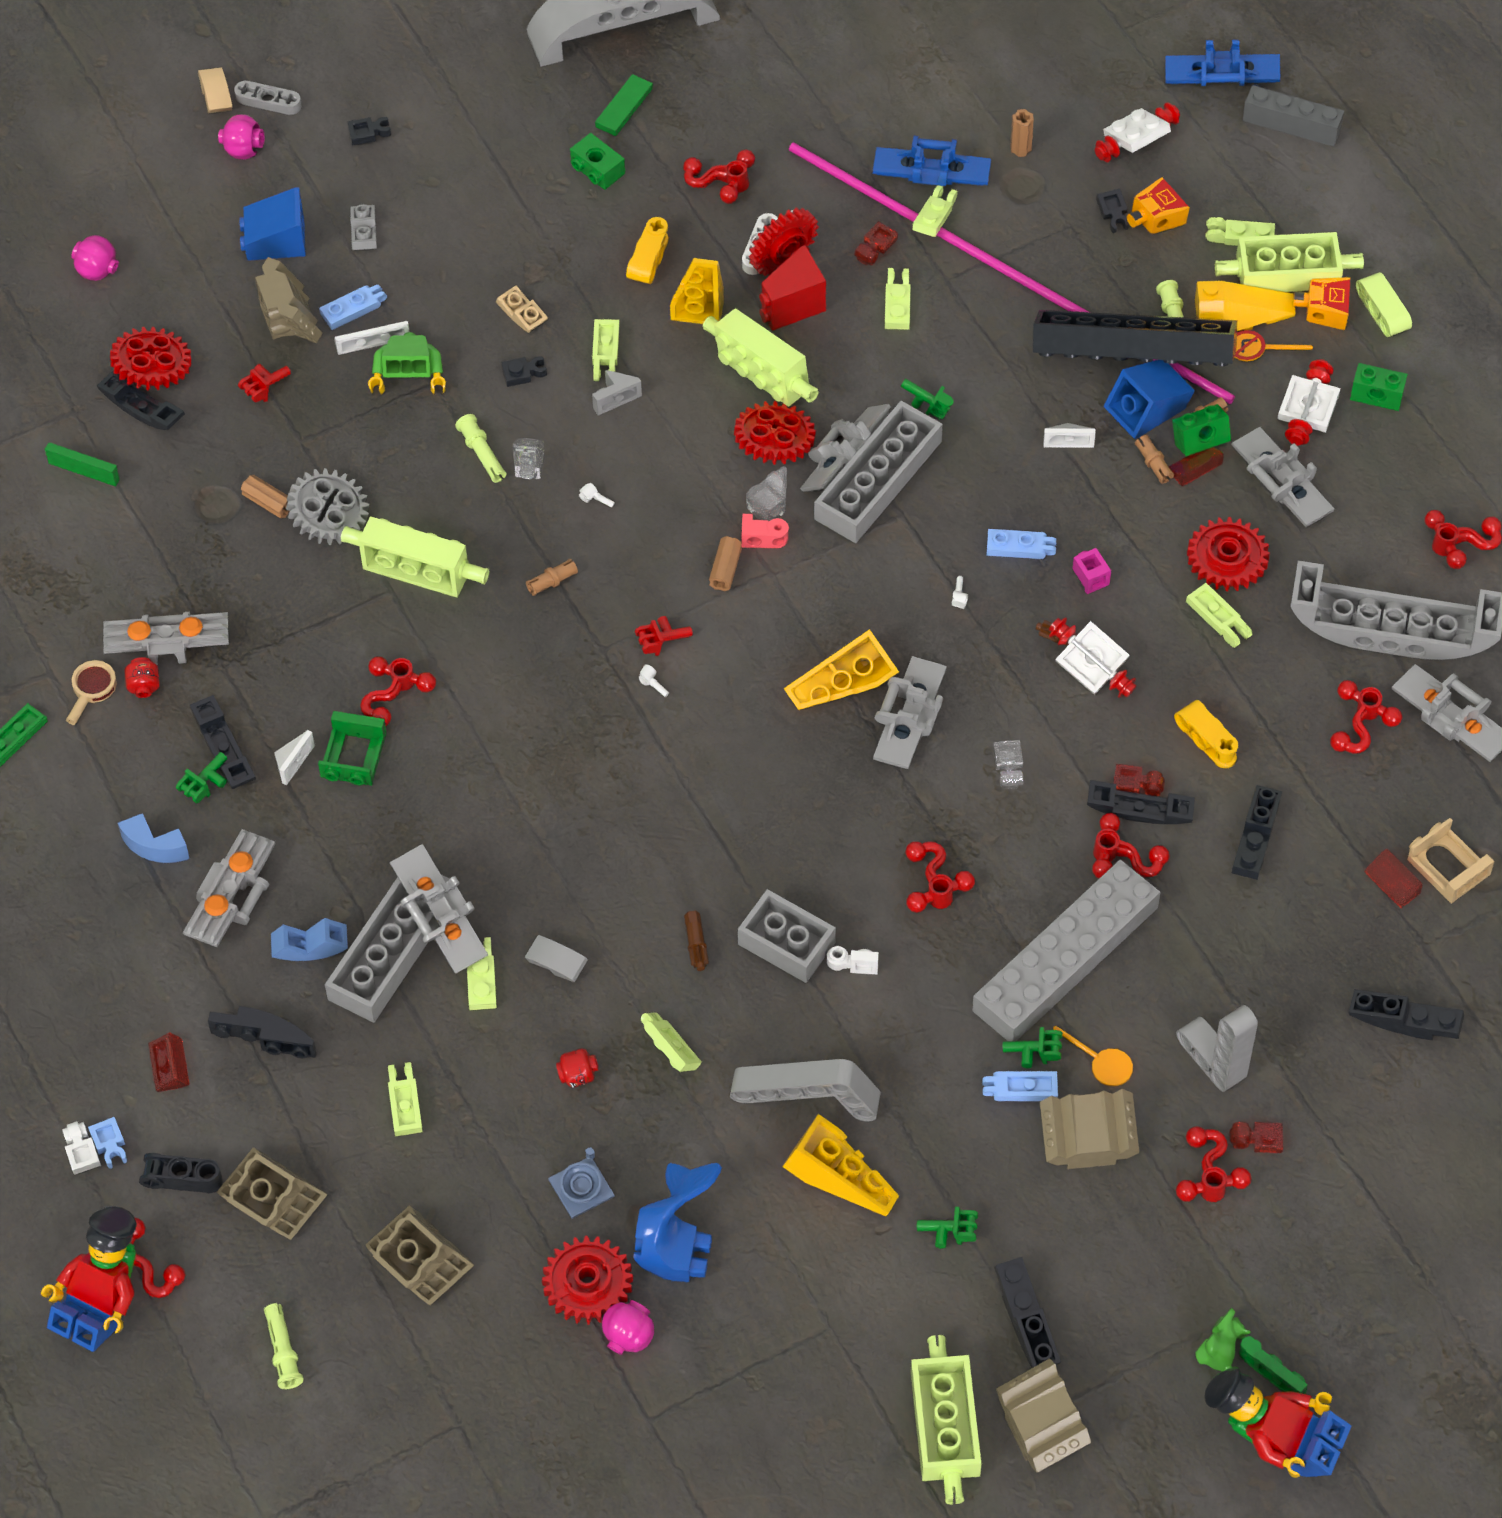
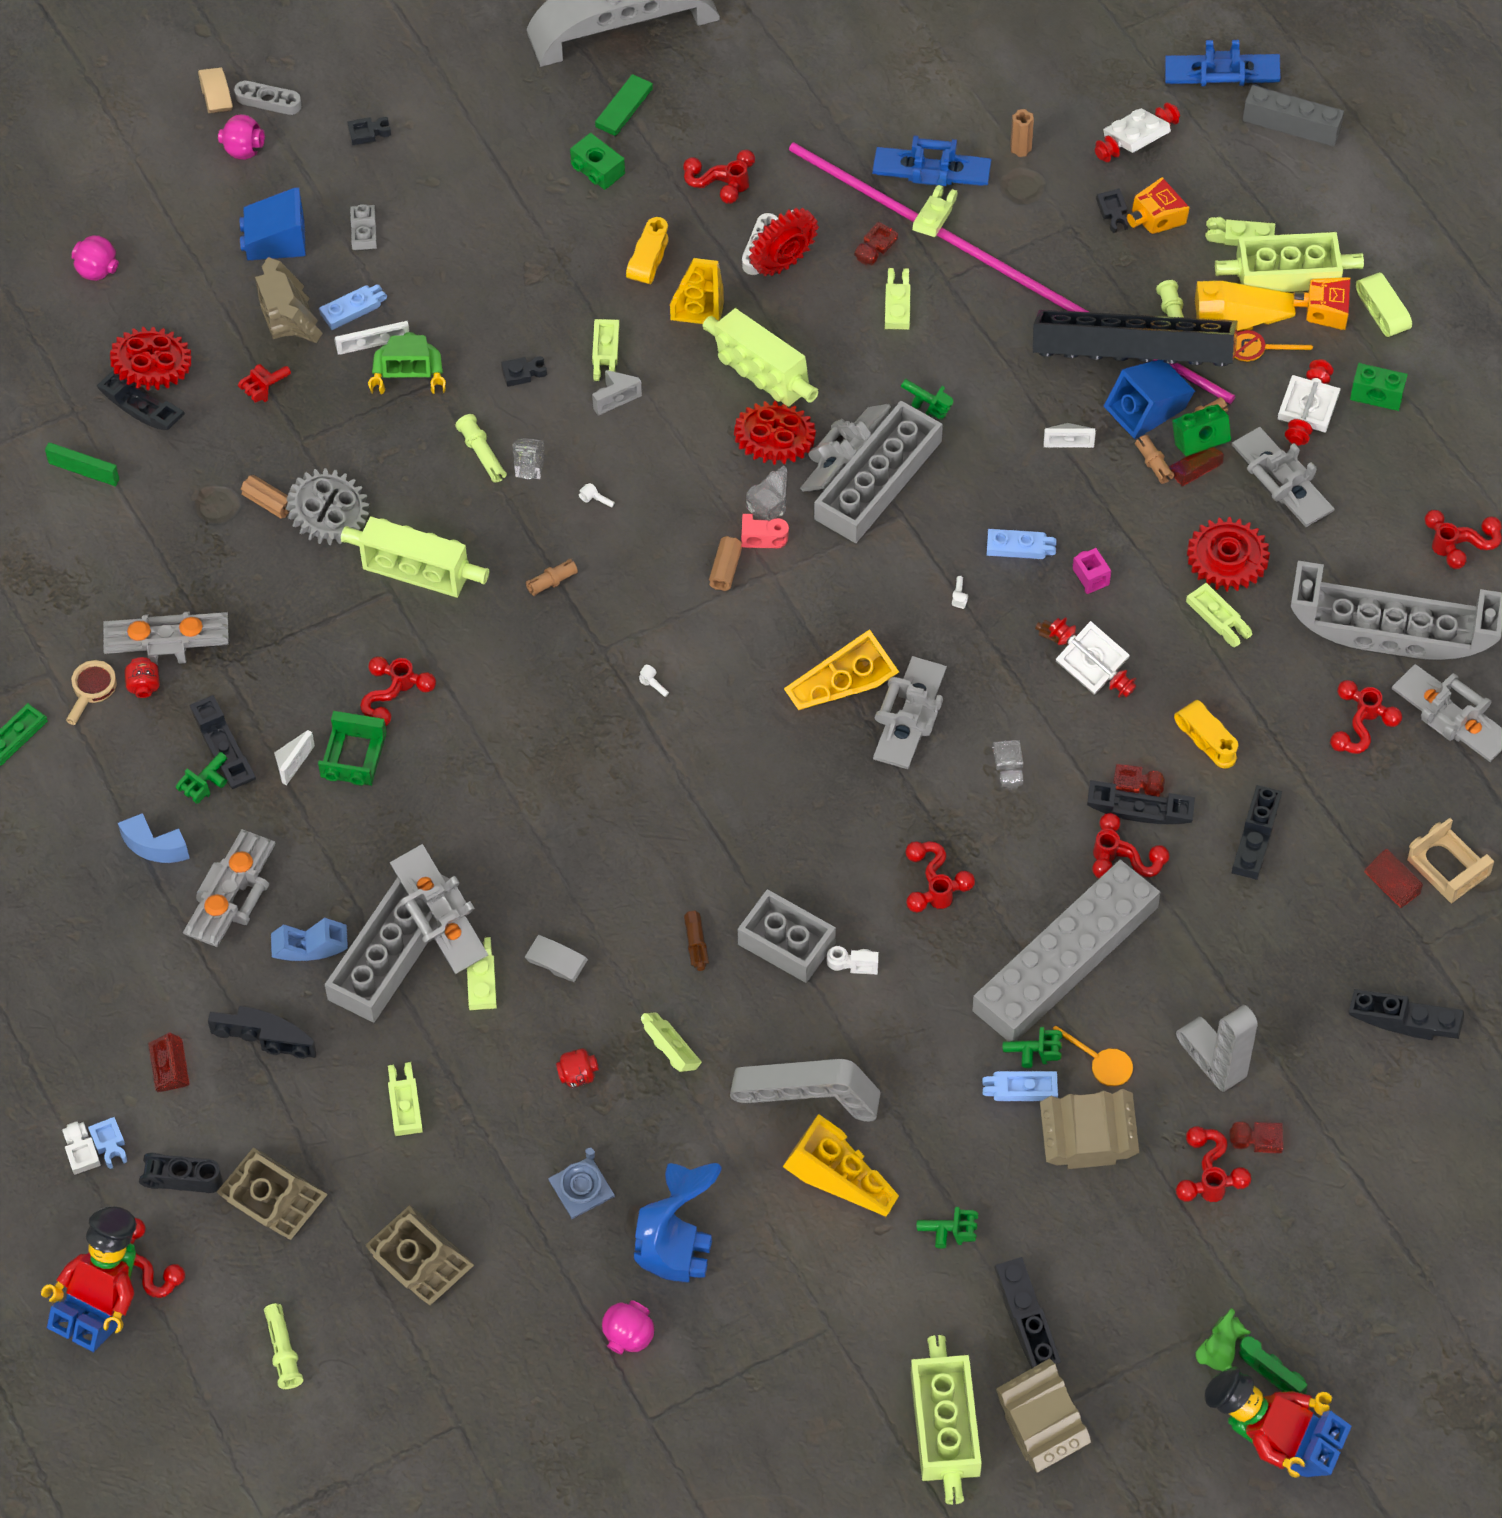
tan slope [496,286,548,333] -> none
red gear [542,1236,633,1325] -> none
red arm [635,616,693,656] -> none
red slope [759,246,826,331] -> none

